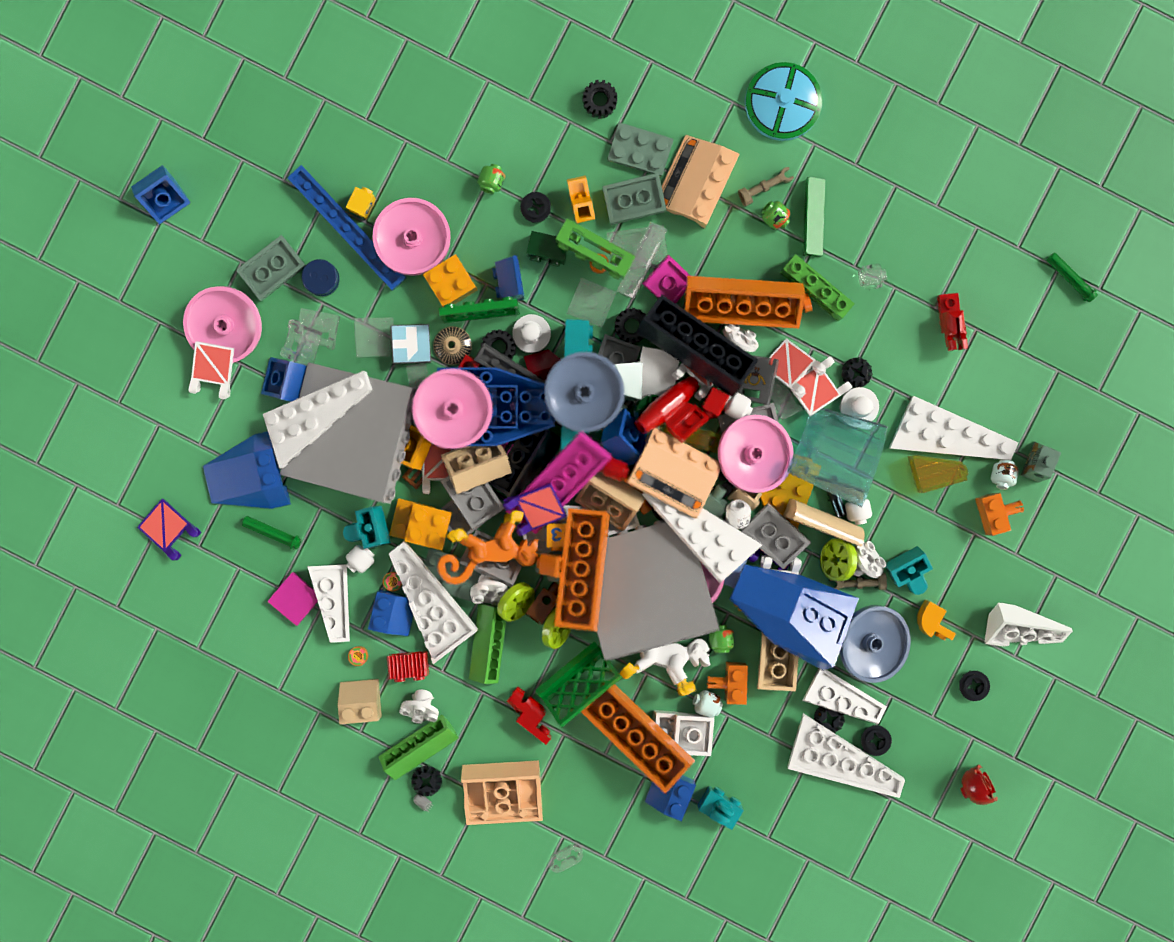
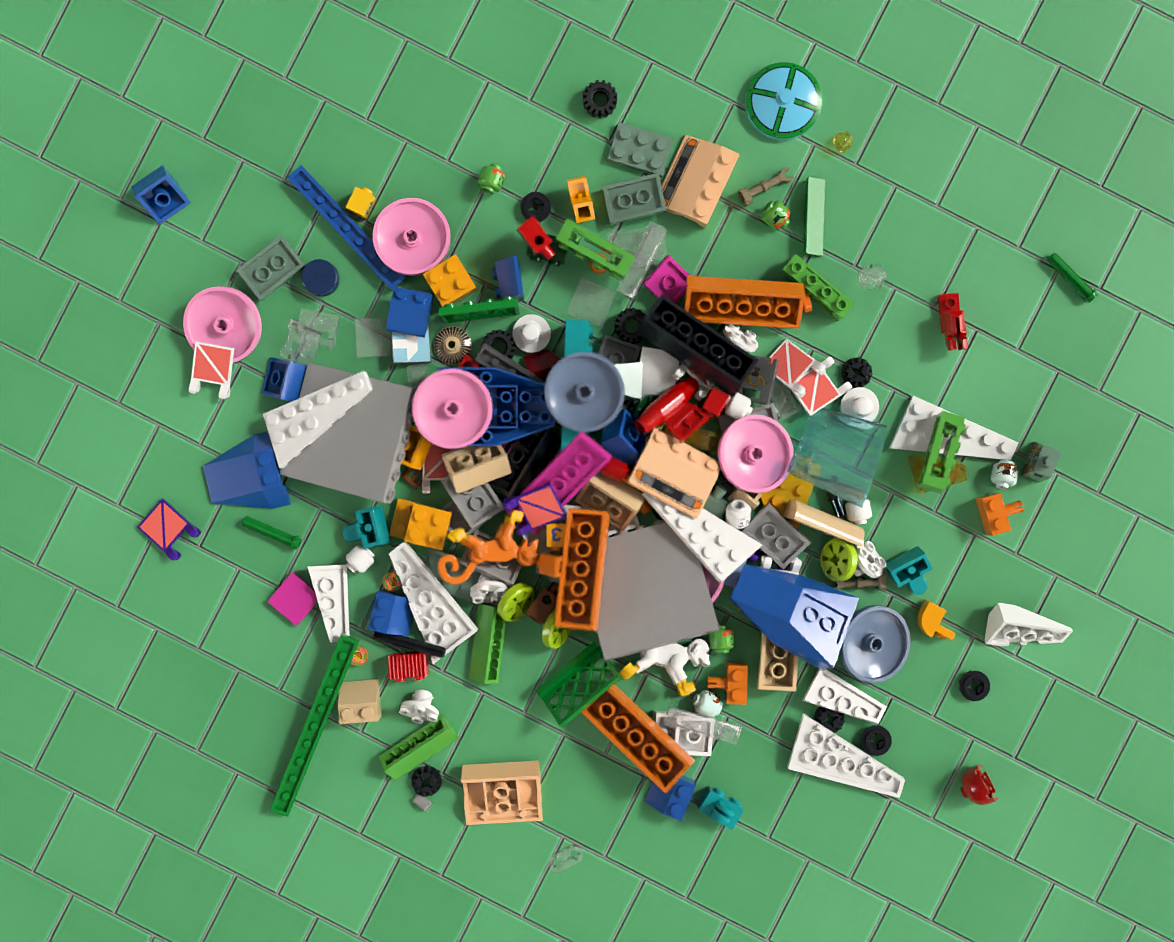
red plate [506,686,551,745] -> none
none -> green plate [270,633,359,817]
none -> black axle [373,631,446,658]
none -> blue slope [387,287,433,338]
none -> red torso [516,216,555,261]
none -> clear tile [663,706,742,745]
none -> clear yellow tile [833,131,853,153]
none -> bright green brick [917,411,966,494]

